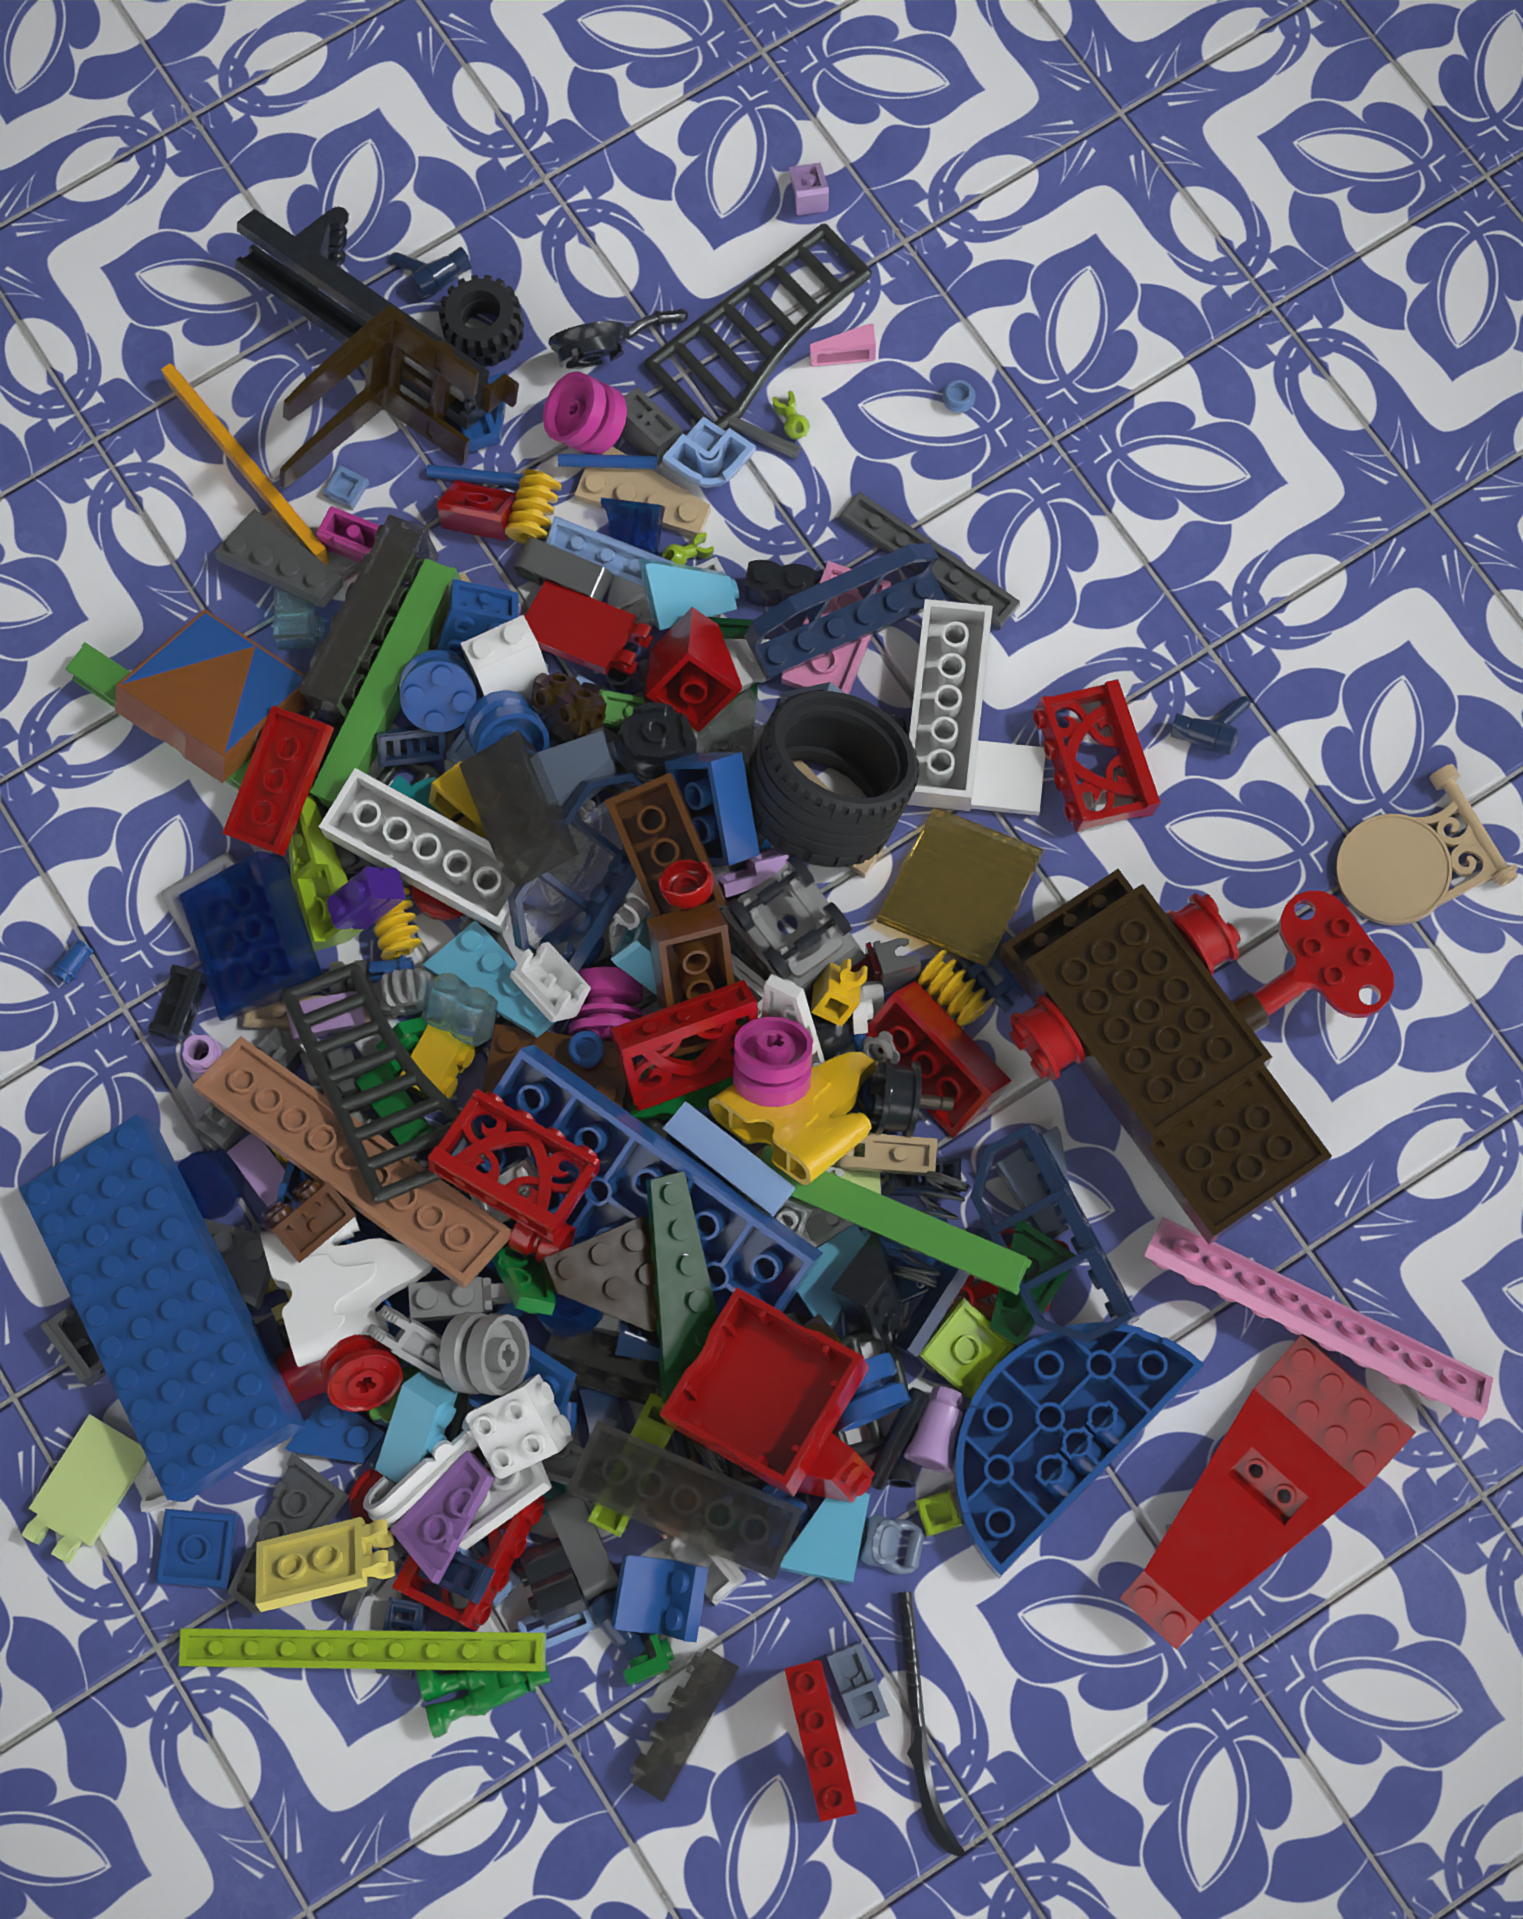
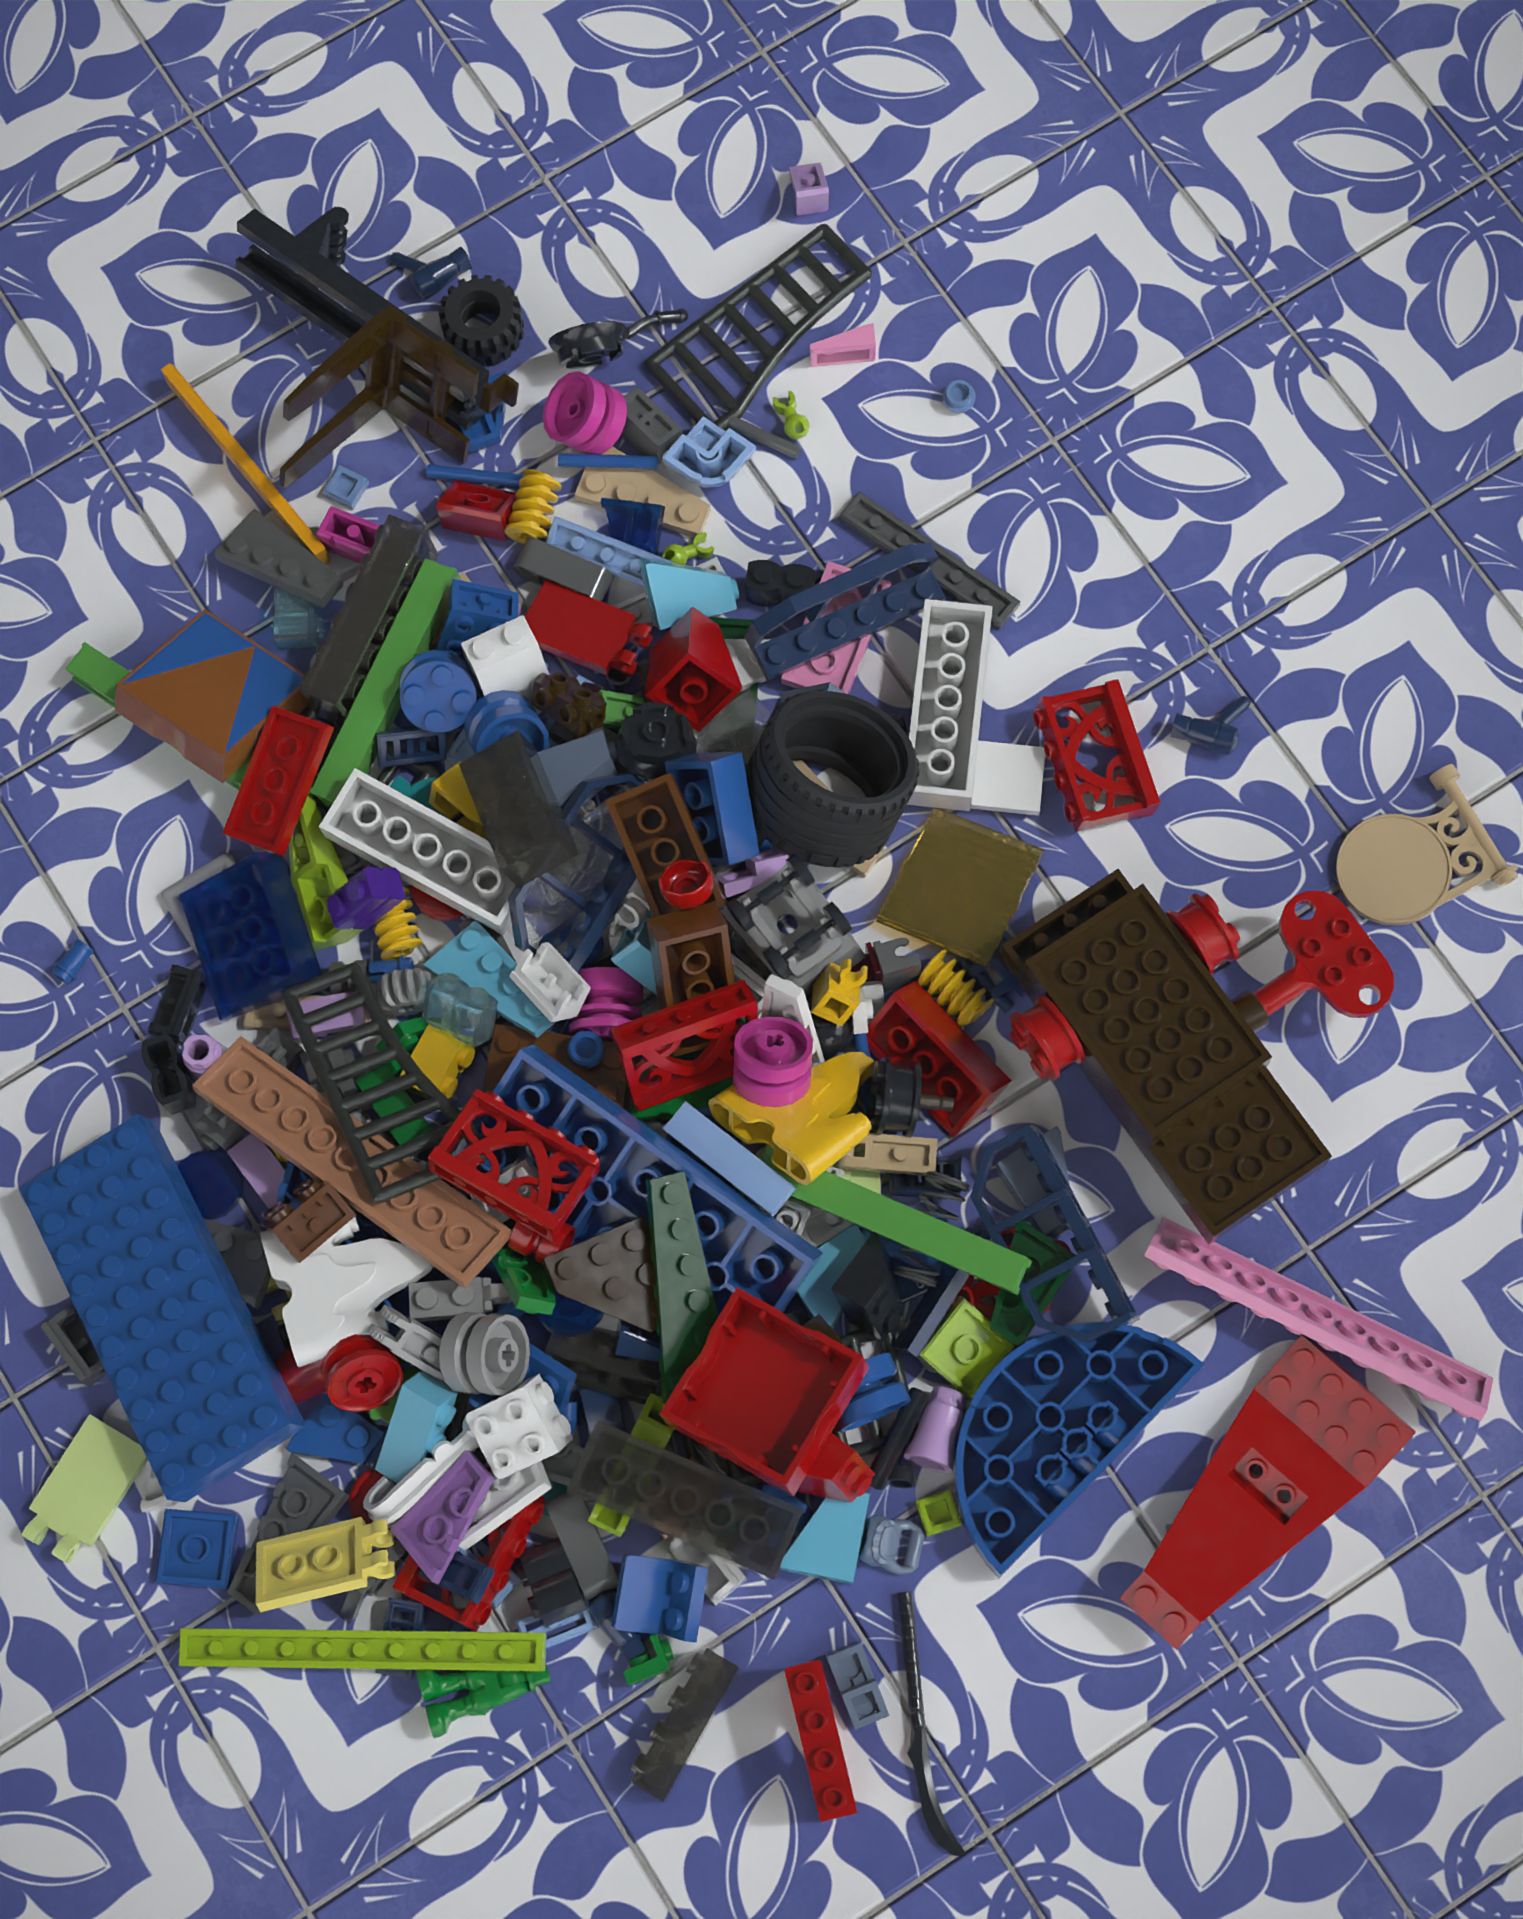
light grey plate [863,1031,900,1068] -> none
none -> black brick [141,1033,196,1115]

